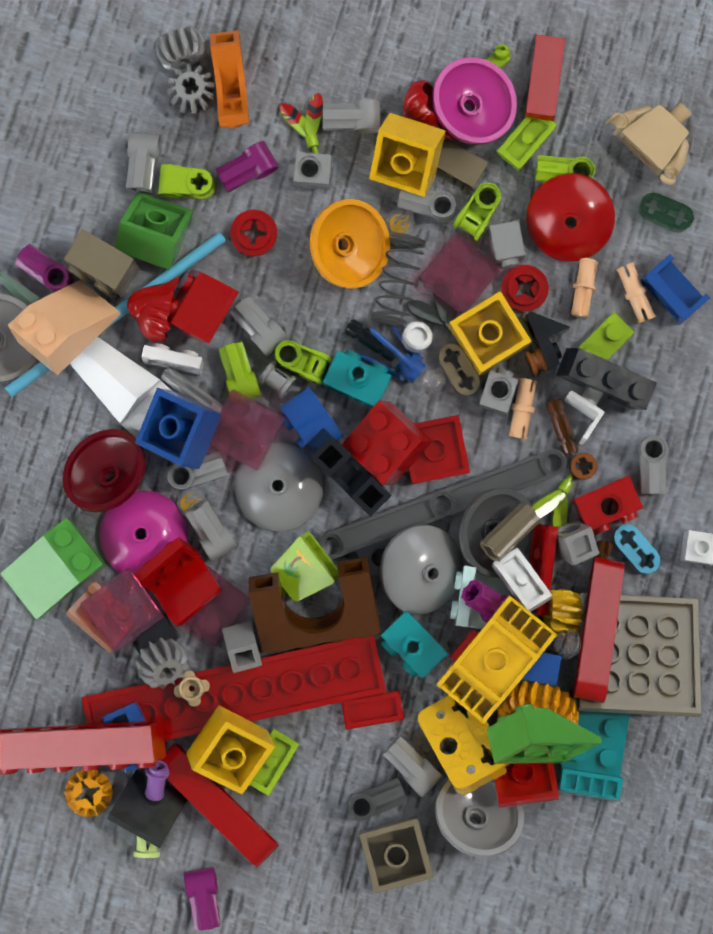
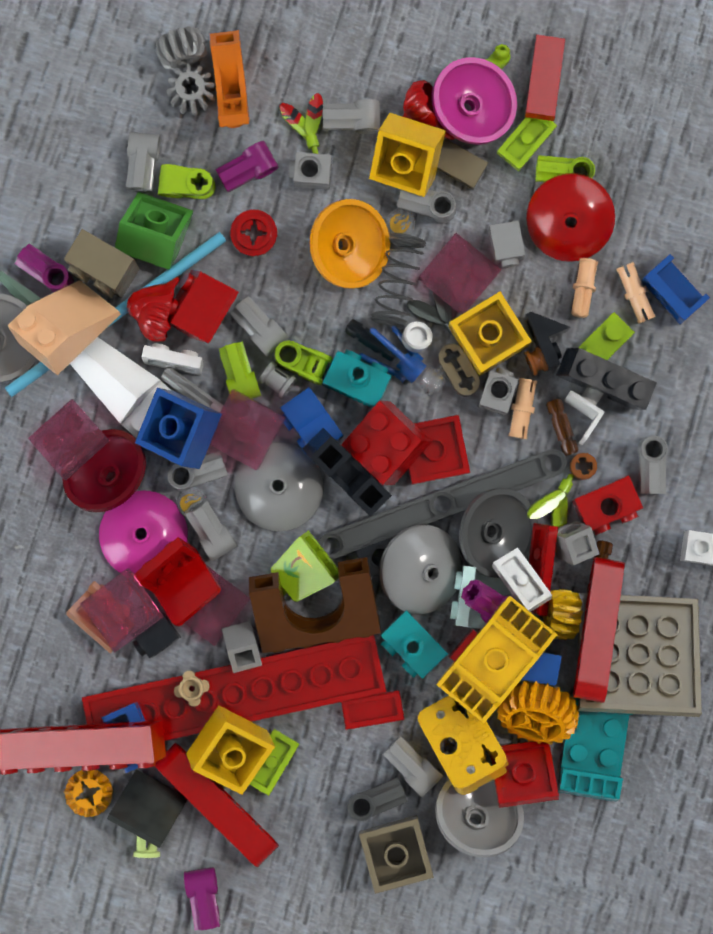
slope [0,517,107,620] -> none
light grey gear [135,638,189,689] -> none
medium lavender pin [145,760,170,801] -> none
lime piece [453,183,501,242] -> none
dark tan axle [480,503,540,562] -> none
bright green slope [487,704,602,764] -> none
red gear [502,265,549,312] -> none
clear plate [554,630,581,660] -> none
tan torso [605,102,691,185] -> none
medium azure beam [613,524,660,574] -> none
clear green beam [639,192,694,233] -> none
none -> clear pink plate [28,399,110,481]

